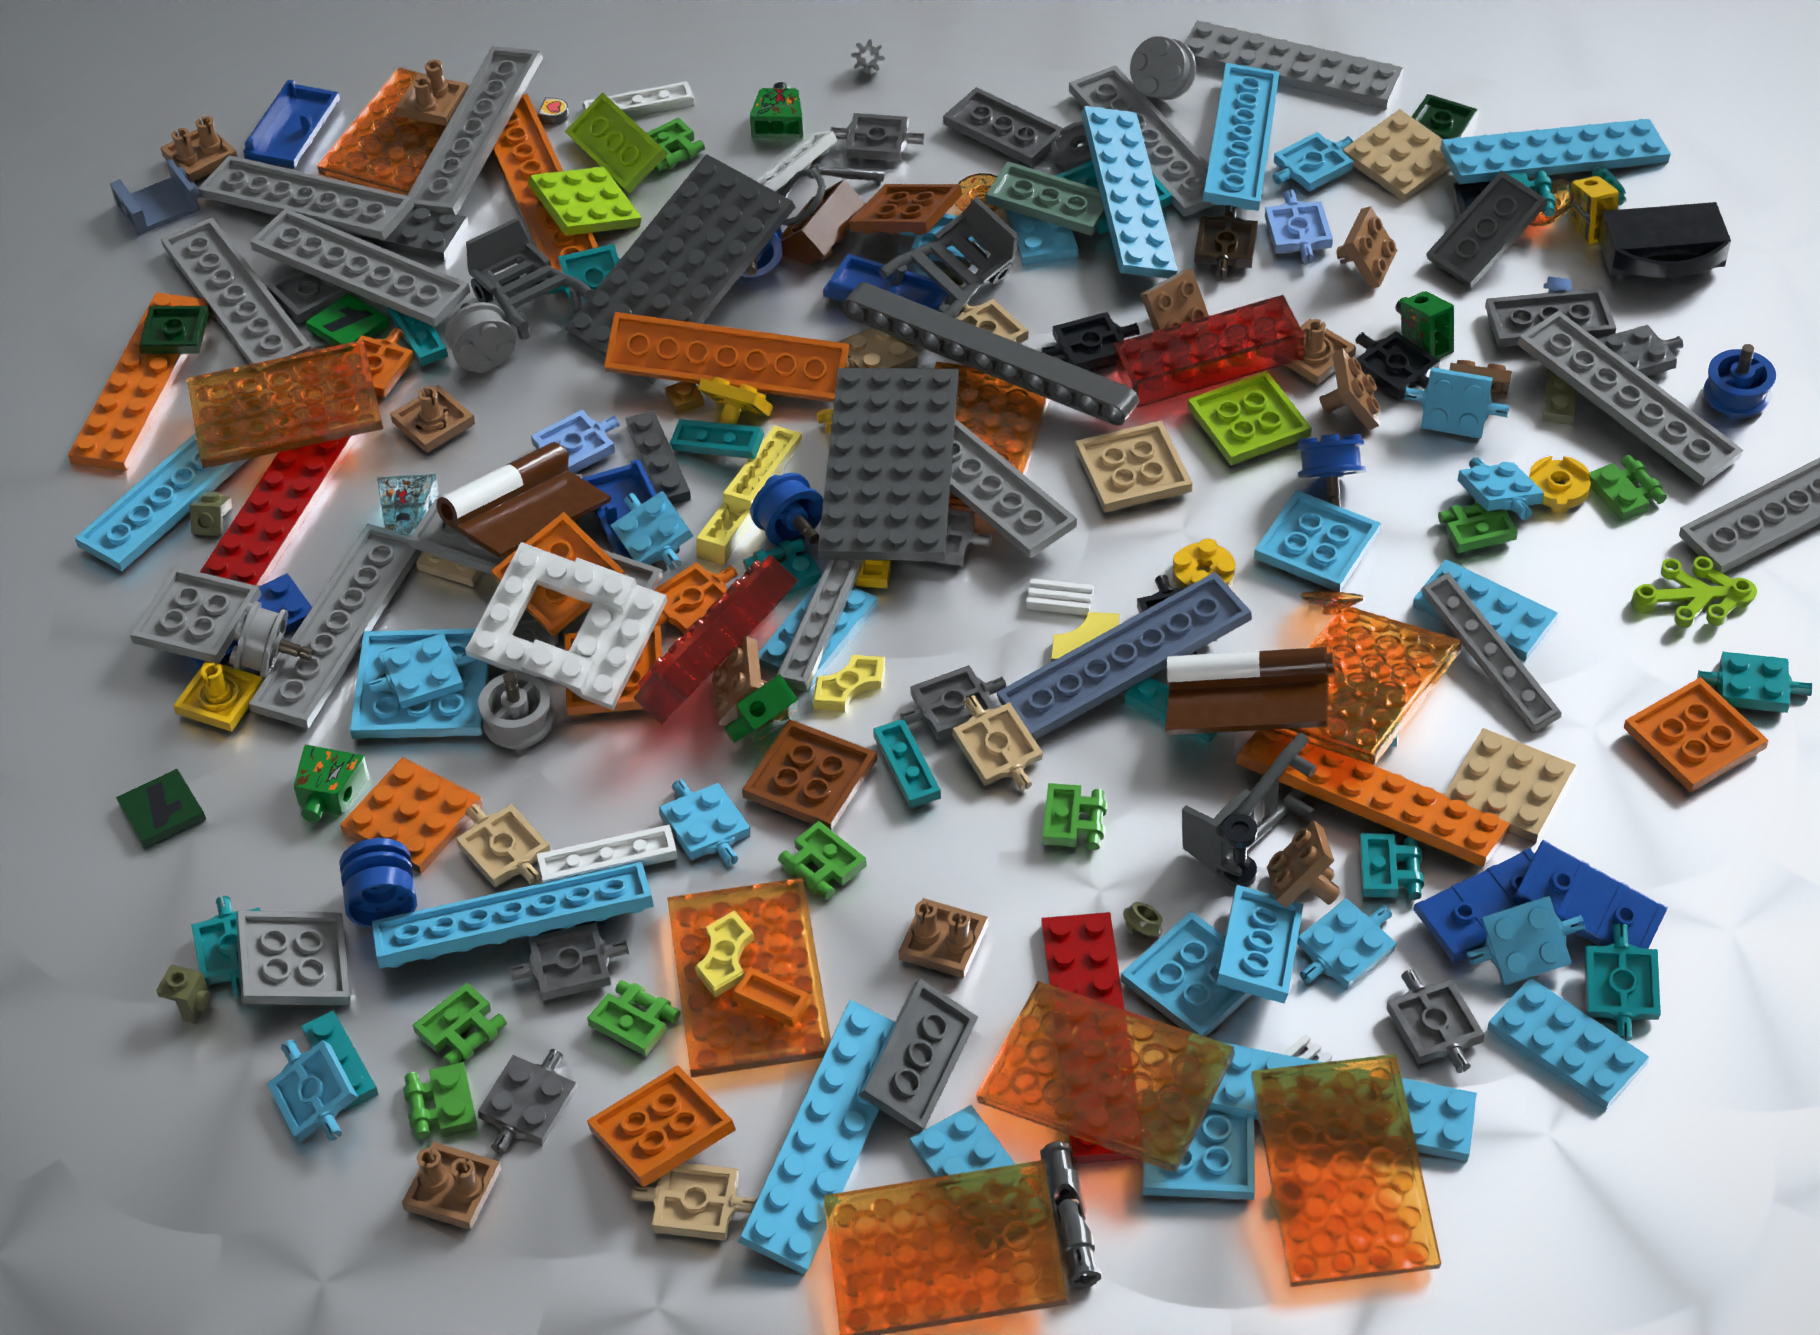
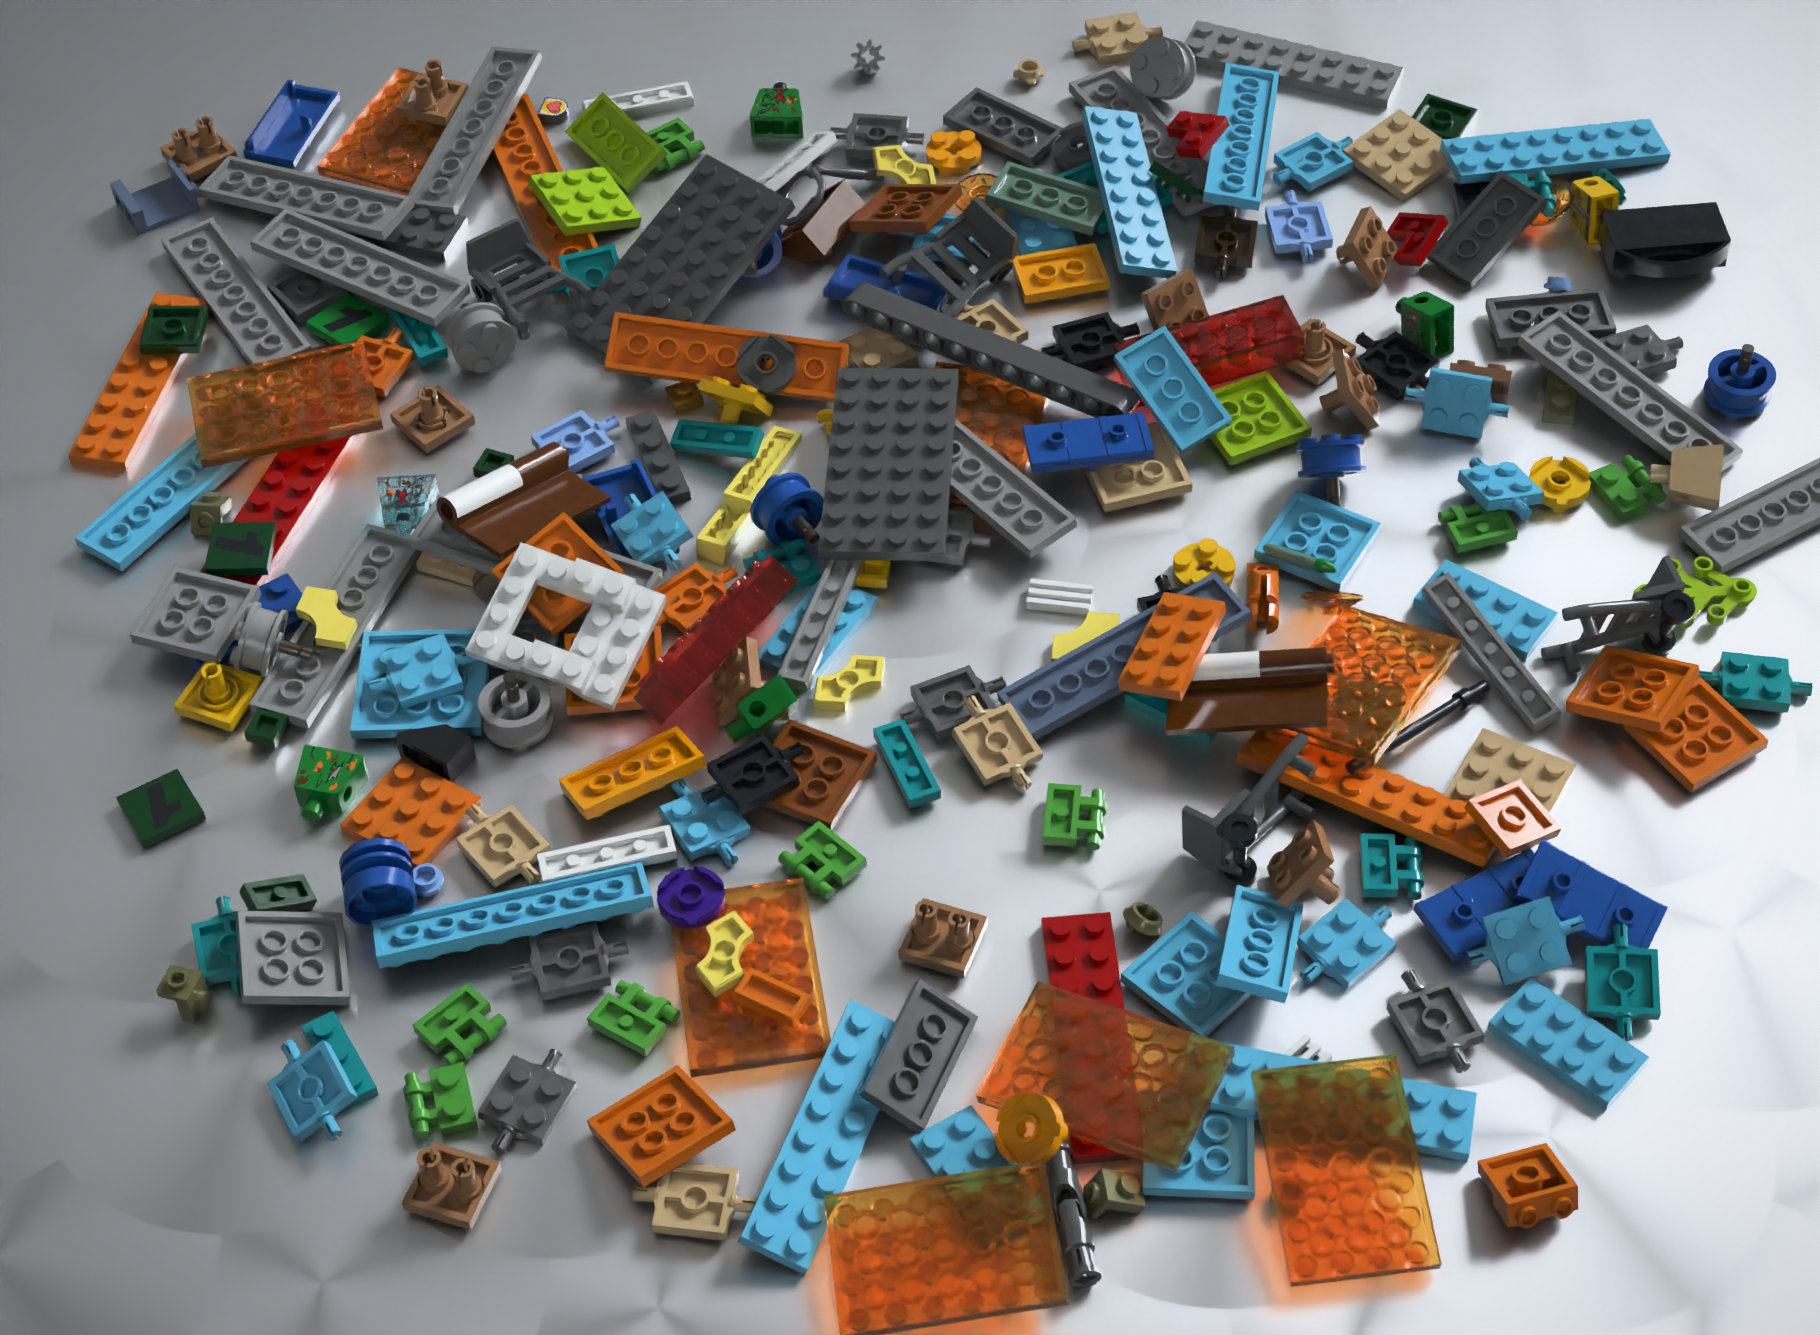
none -> dark green tile [204,522,277,576]
none -> dark green plate [239,874,317,912]
none -> dark green plate [244,708,290,748]
none -> light yellow tile [296,586,357,650]
none -> black slope [395,724,476,782]
none -> light blue plate [413,863,444,896]
none -> dark green plate [473,448,514,478]
none -> light orange plate [558,726,707,820]
none -> dark purple tile [657,866,726,929]
none -> black plate [700,734,805,815]
none -> dark grey plate [737,335,797,396]
none -> light yellow tile [872,145,936,184]
none -> light orange plate [926,130,982,176]
none -> light orange plate [994,1092,1068,1168]
none -> light orange plate [1011,243,1110,304]
none -> tan plate [1013,59,1045,85]
none -> blue container [1022,412,1154,474]
none -> tan plate [1072,12,1163,65]
none -> olive bracket [1083,1168,1146,1219]
none -> medium azure plate [1114,325,1233,454]
none -> orange plate [1118,592,1226,701]
none -> dark green plate [1149,161,1204,204]
none -> red plate [1166,111,1229,159]
none -> orange plate [1245,563,1279,635]
none -> sand green piece [1263,544,1336,573]
none -> black bar [1345,680,1490,775]
none -> red plate [1387,212,1448,267]
none -> plate [1464,779,1562,858]
none -> orange plate [1477,1143,1579,1228]
none -> dark grey hand [1541,556,1696,674]
none -> orange plate [1566,645,1700,733]
none -> tan torso [1650,444,1724,511]

